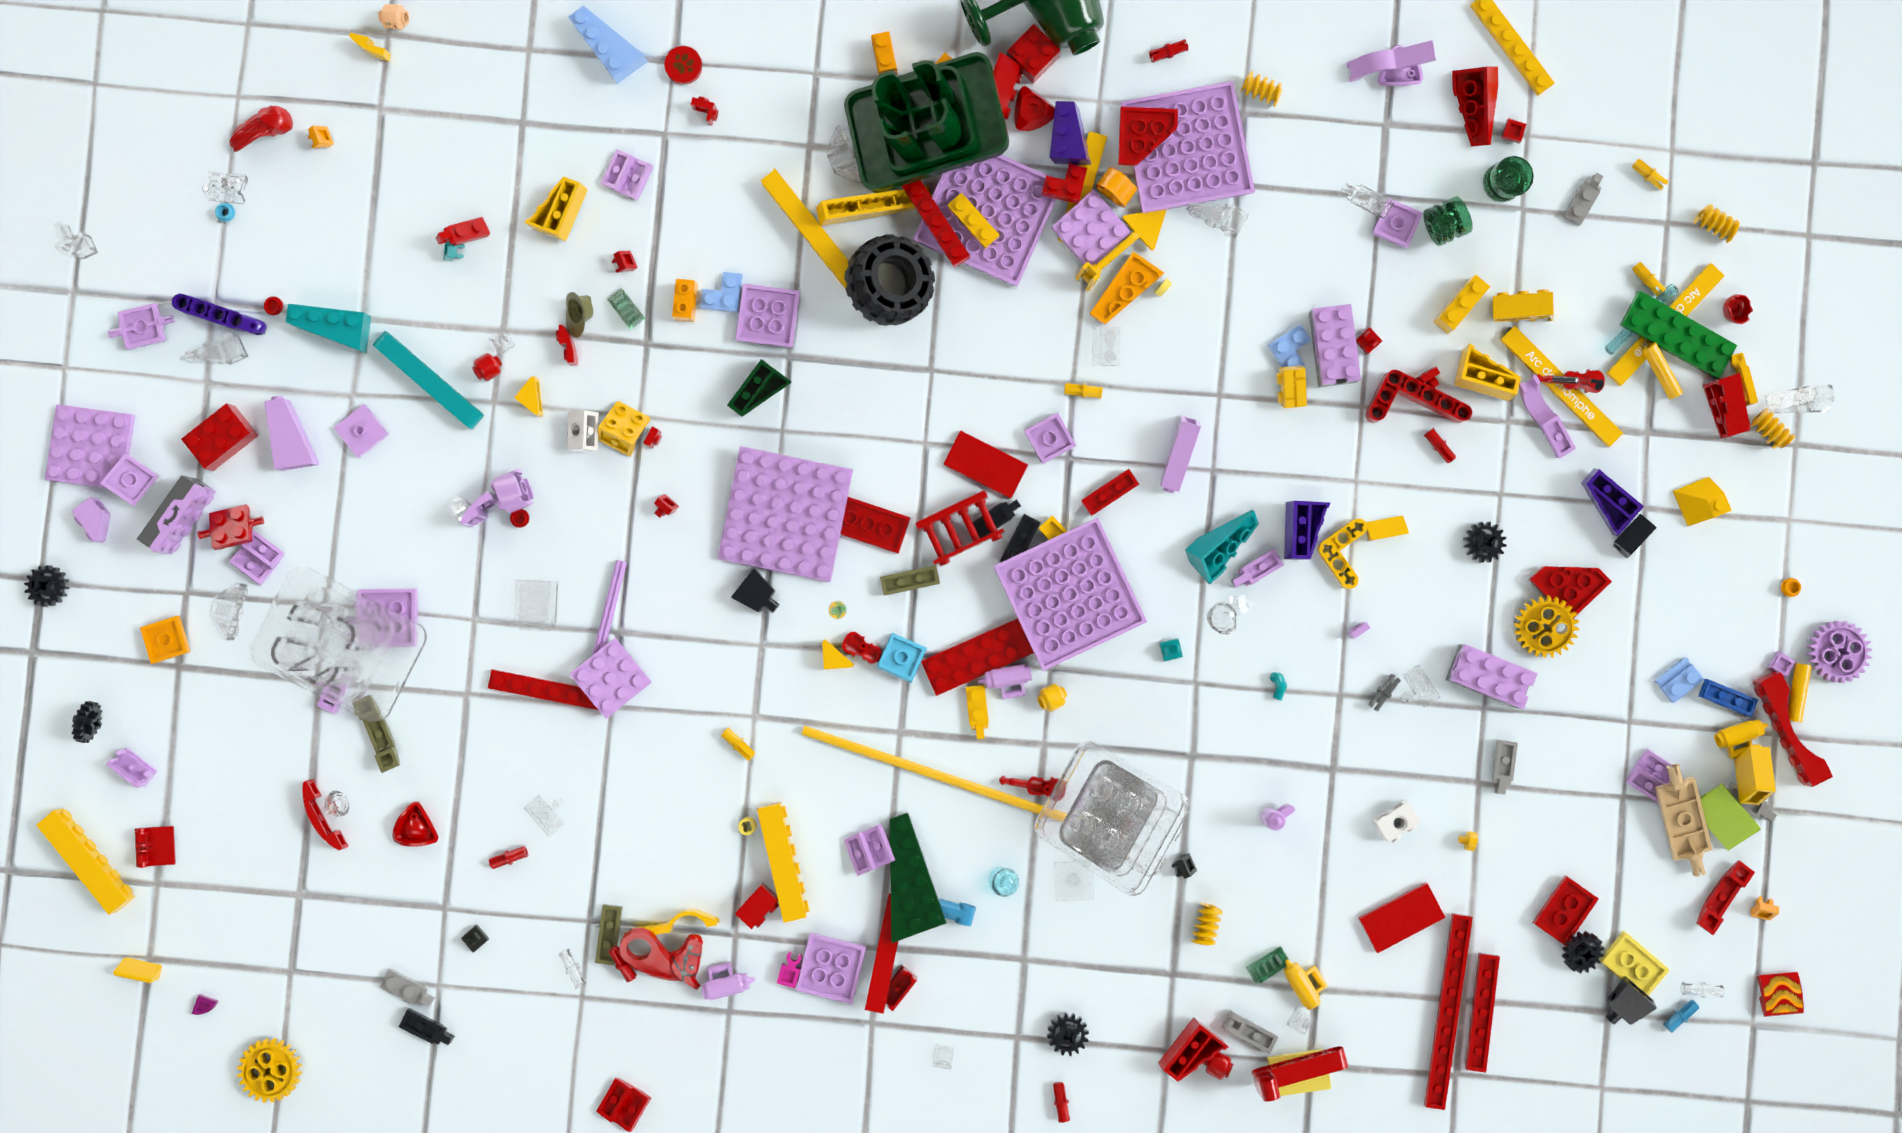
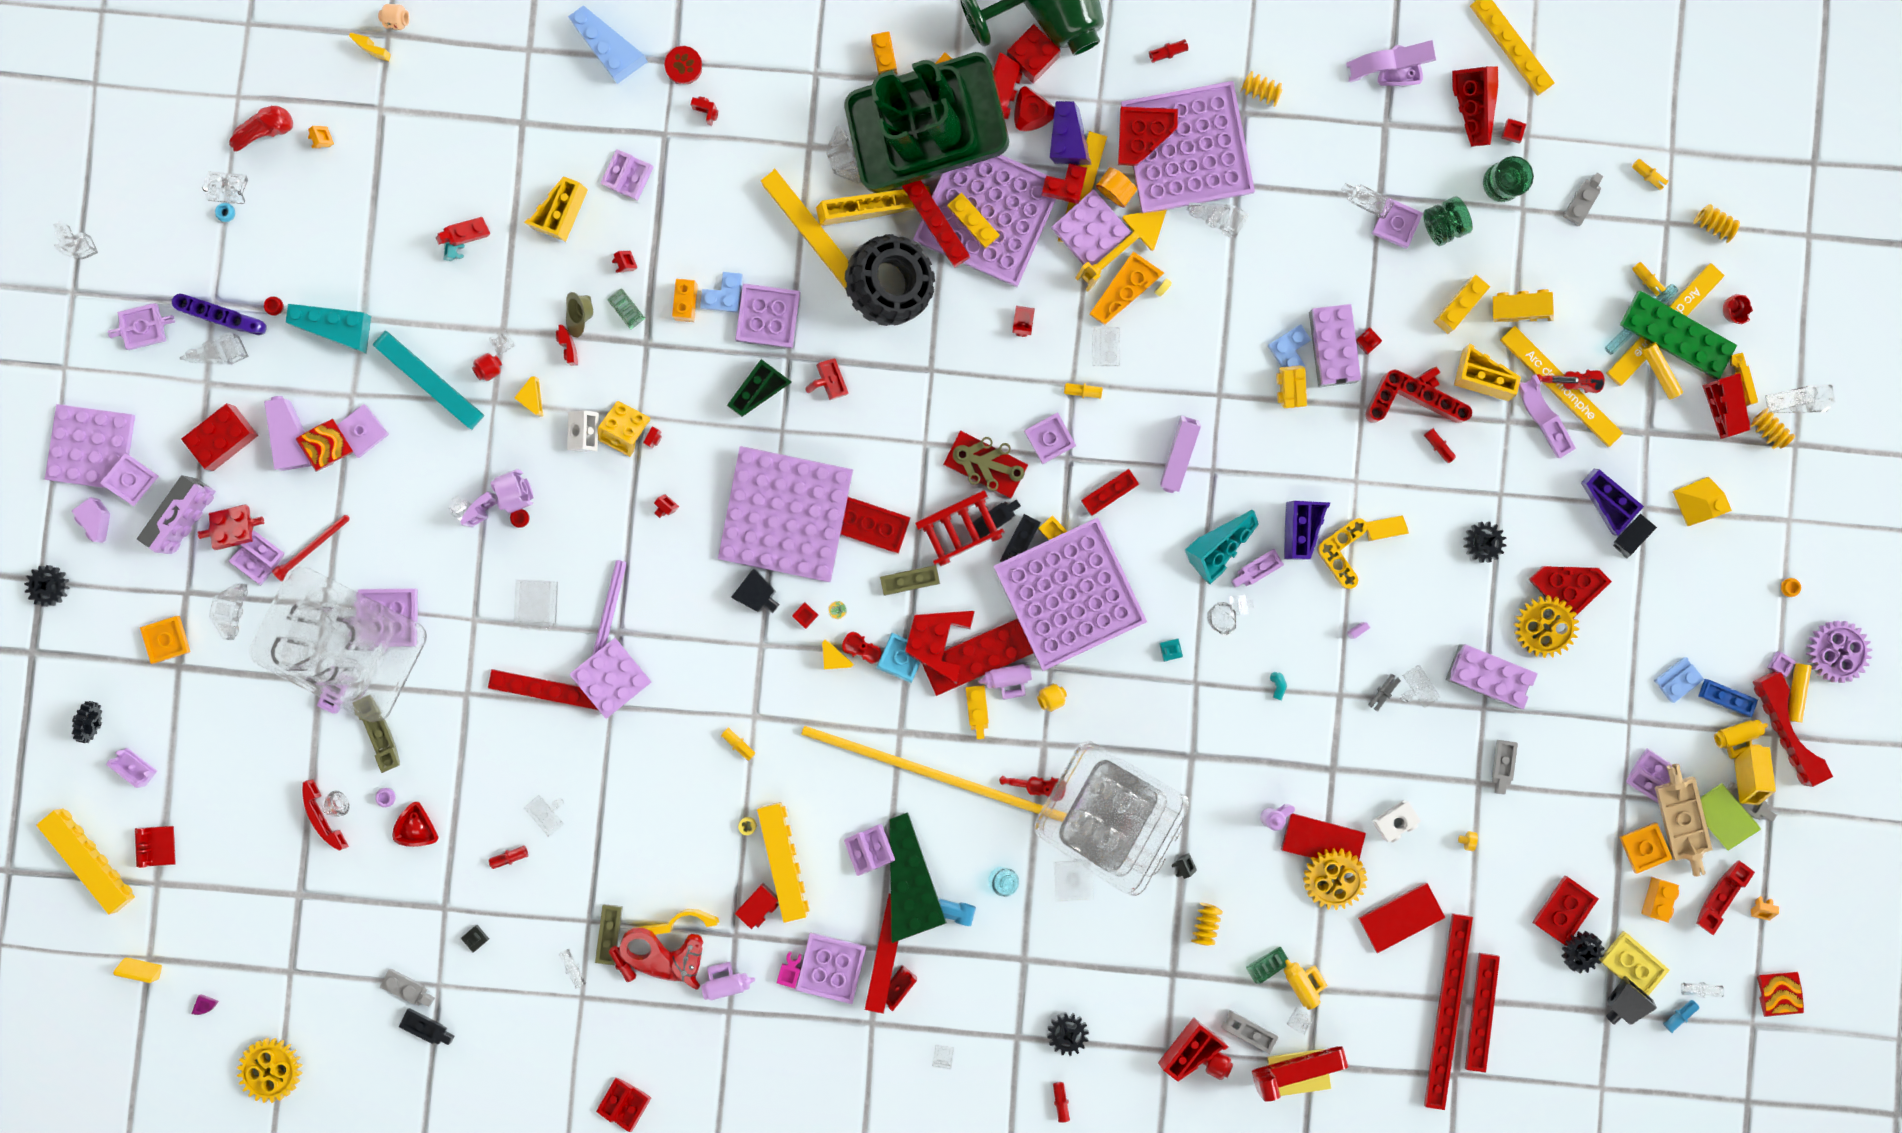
none -> red piece [272,515,350,582]
none -> slope [296,419,353,472]
none -> lavender plate [376,788,396,807]
none -> red plate [792,602,819,629]
none -> red plate [805,358,849,400]
none -> red wing [905,611,975,684]
none -> olive plant [953,437,1025,491]
none -> bracket [1012,306,1035,337]
none -> red tile [1281,813,1366,867]
none -> yellow gear [1303,848,1368,910]
none -> light orange plate [1619,822,1672,874]
none -> light orange brick [1641,877,1679,923]

